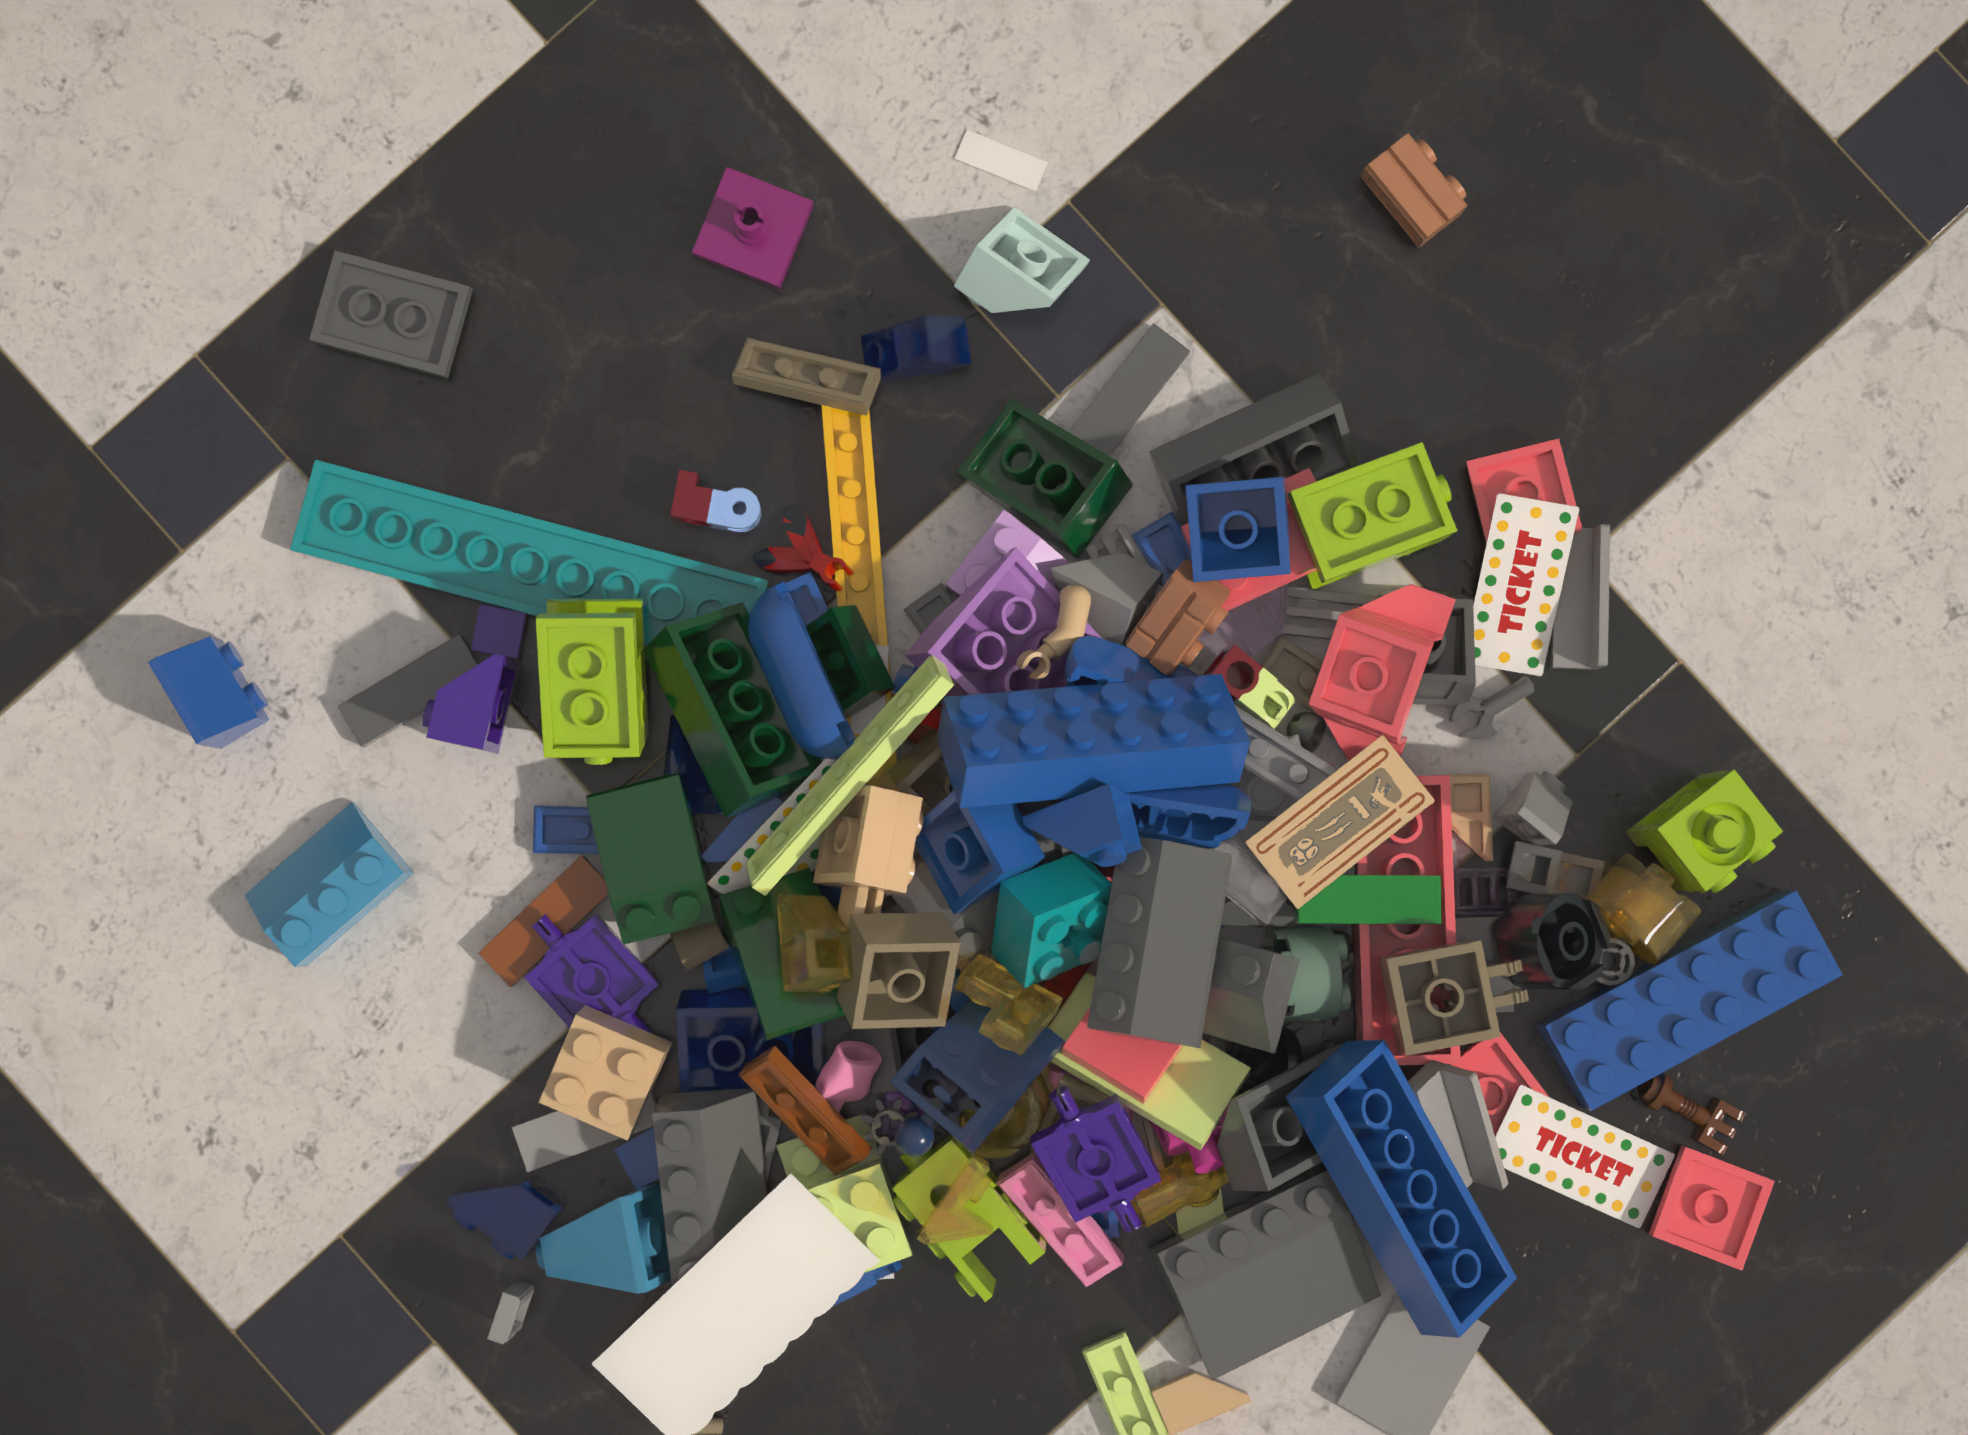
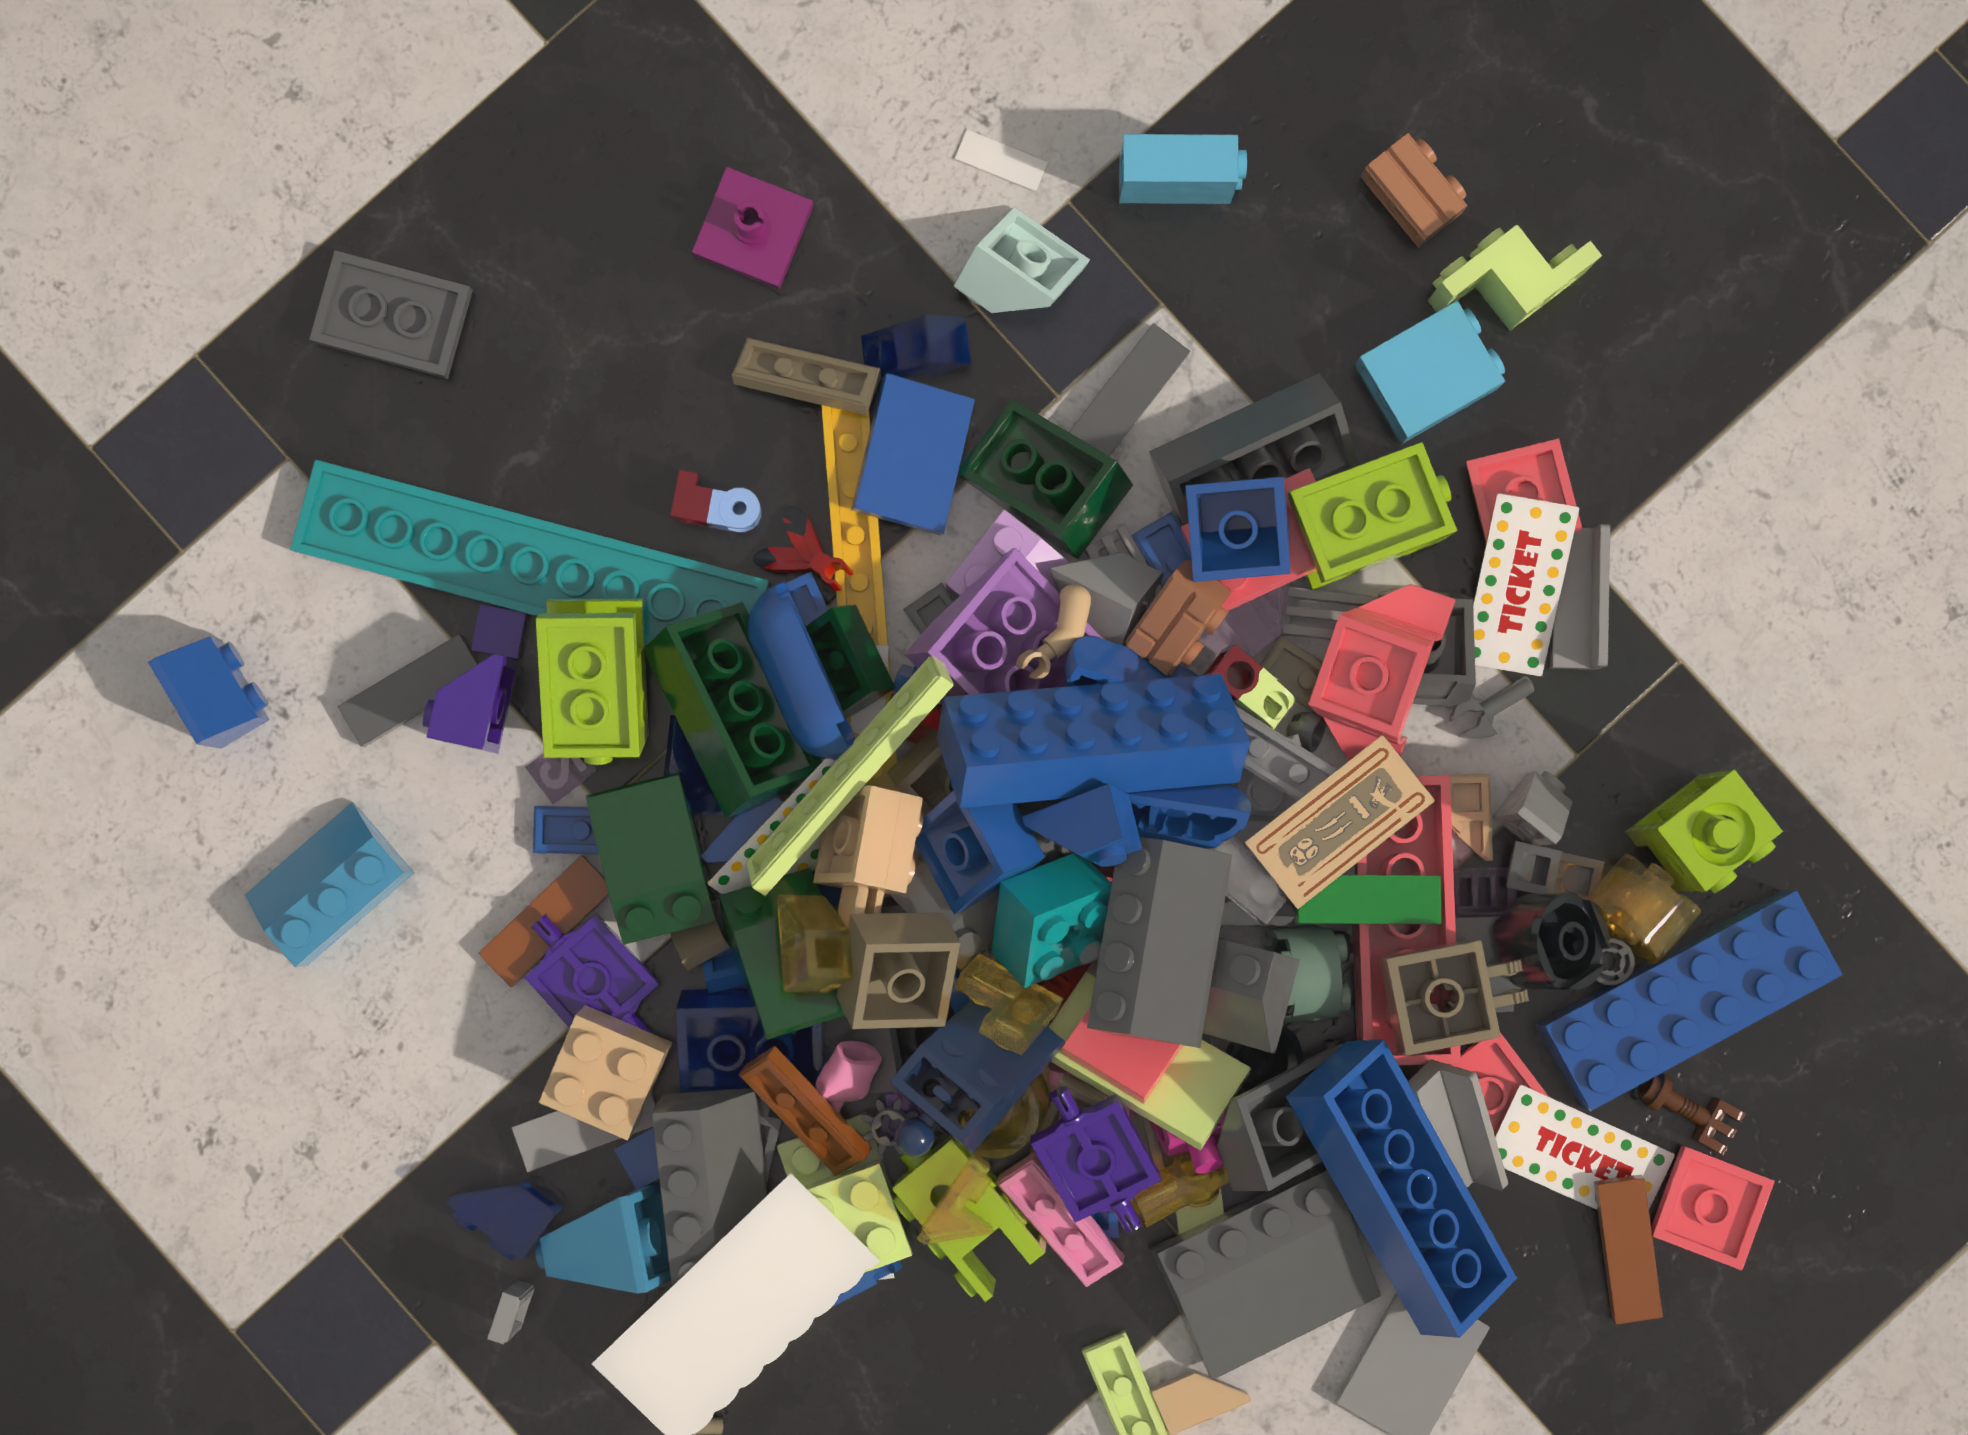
none -> clear purple sticker [525,754,598,804]
none -> blue tile [851,373,975,536]
none -> medium azure brick [1119,134,1247,204]
none -> medium azure brick [1354,300,1505,445]
none -> yellowish green bracket [1428,225,1602,331]
none -> dark orange tile [1594,1174,1663,1324]

